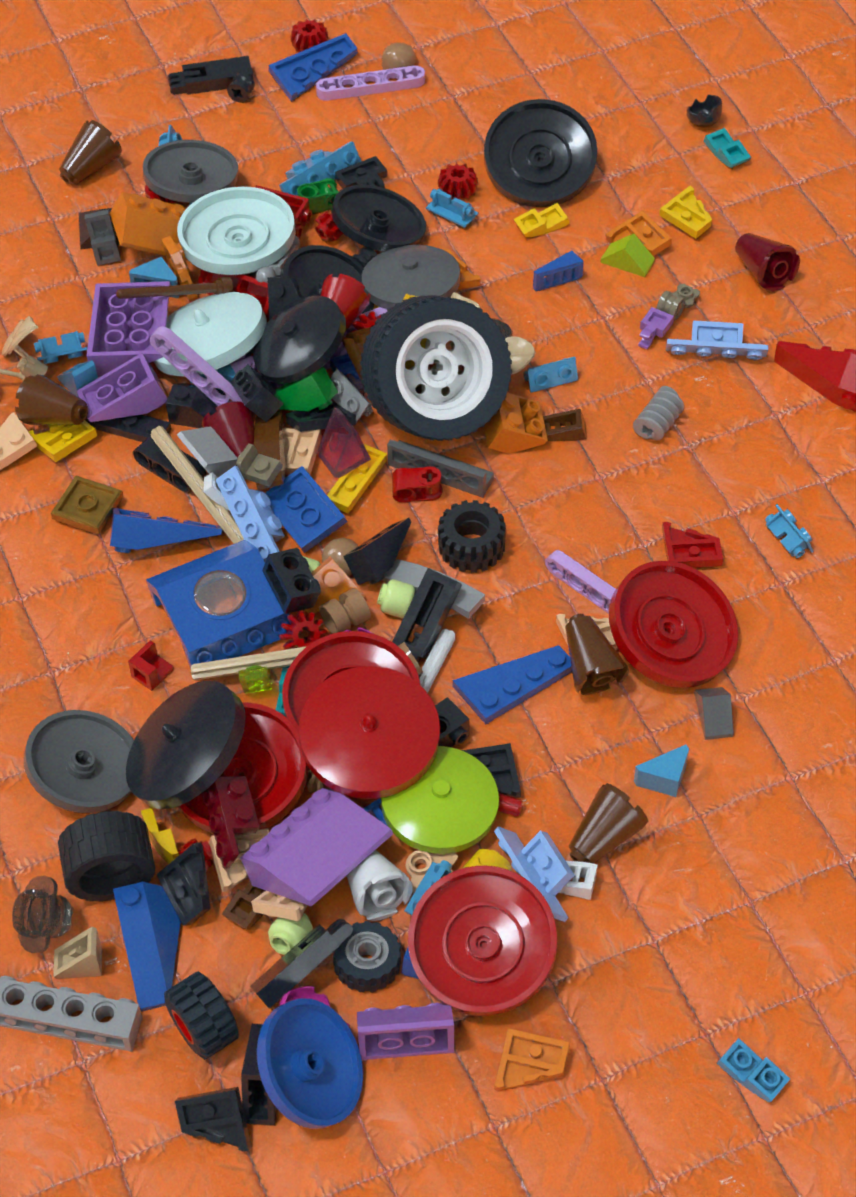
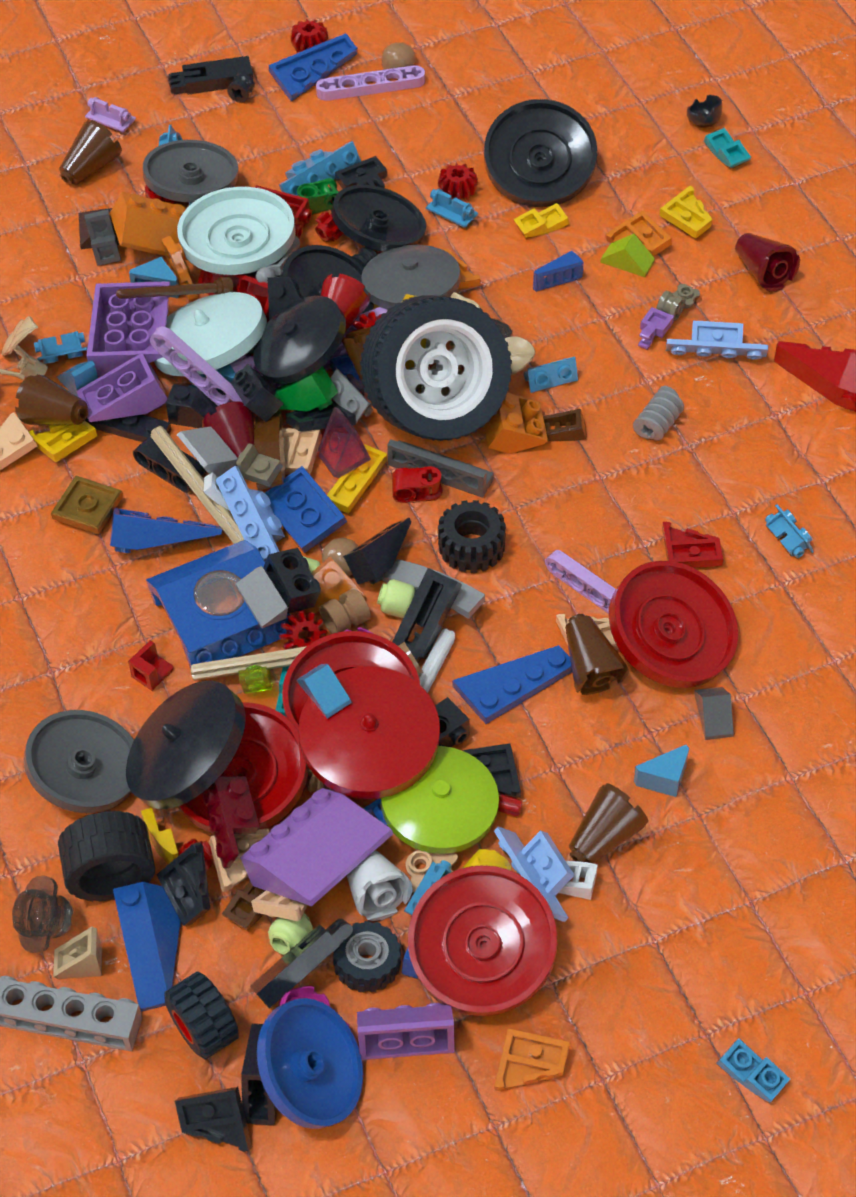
none -> lavender hinge [85,97,136,132]
none -> light grey slope [235,566,288,628]
none -> dark azure slope [297,664,352,719]

